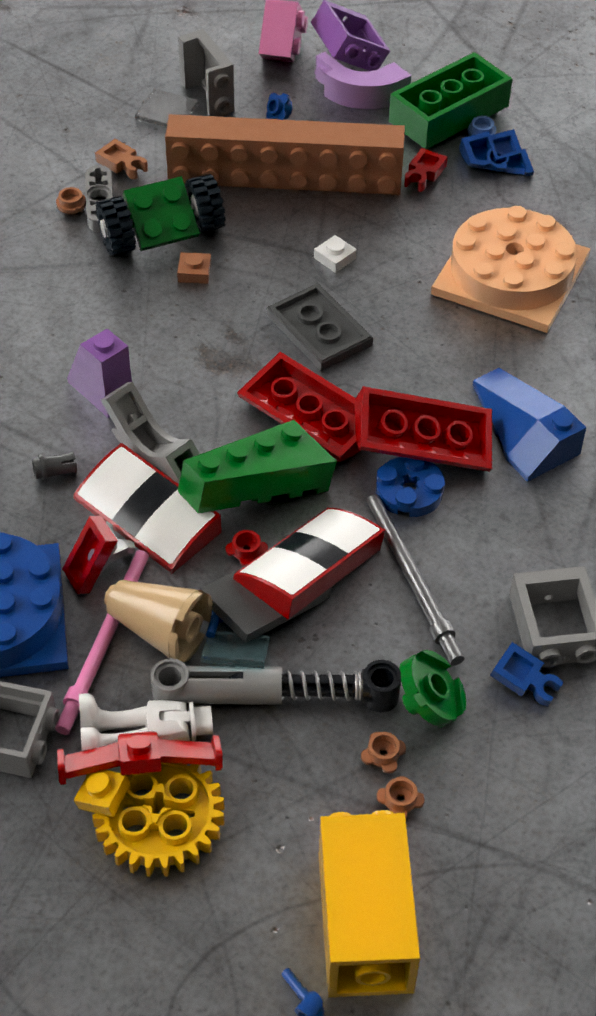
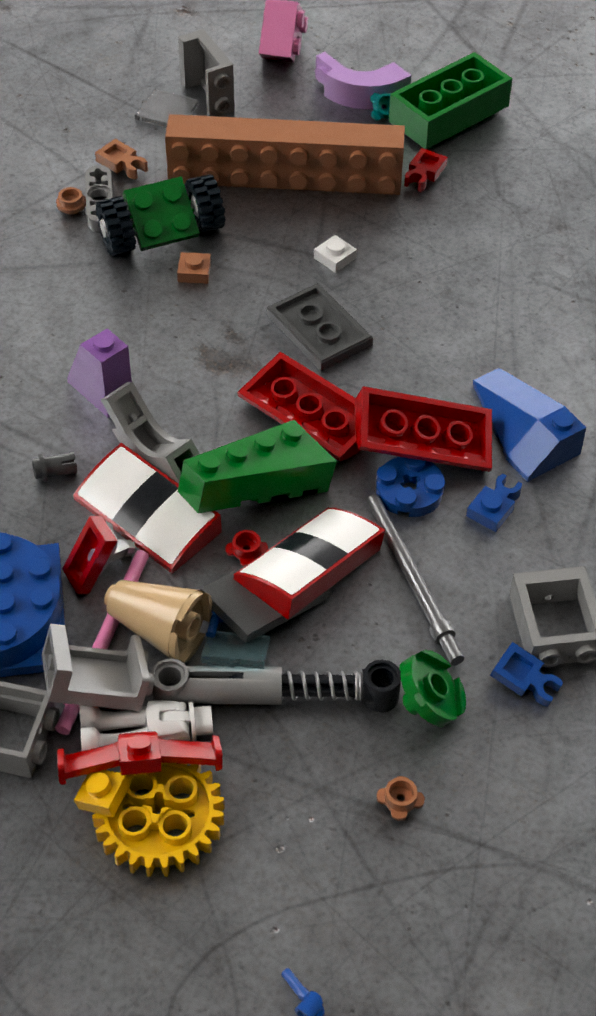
blue plate [266,92,293,120] -> none
medium lavender window [311,0,390,71] -> none
yellow brick [319,810,420,998] -> none
nougat plate [361,732,406,773] -> none
light nougat piece [431,206,590,333] -> none
blue slope [459,129,534,176] -> none
medium blue plate [468,116,496,136] -> none
none -> light grey panel [42,623,154,711]
none -> teal plate [370,93,391,121]
none -> blue plate [466,474,522,532]

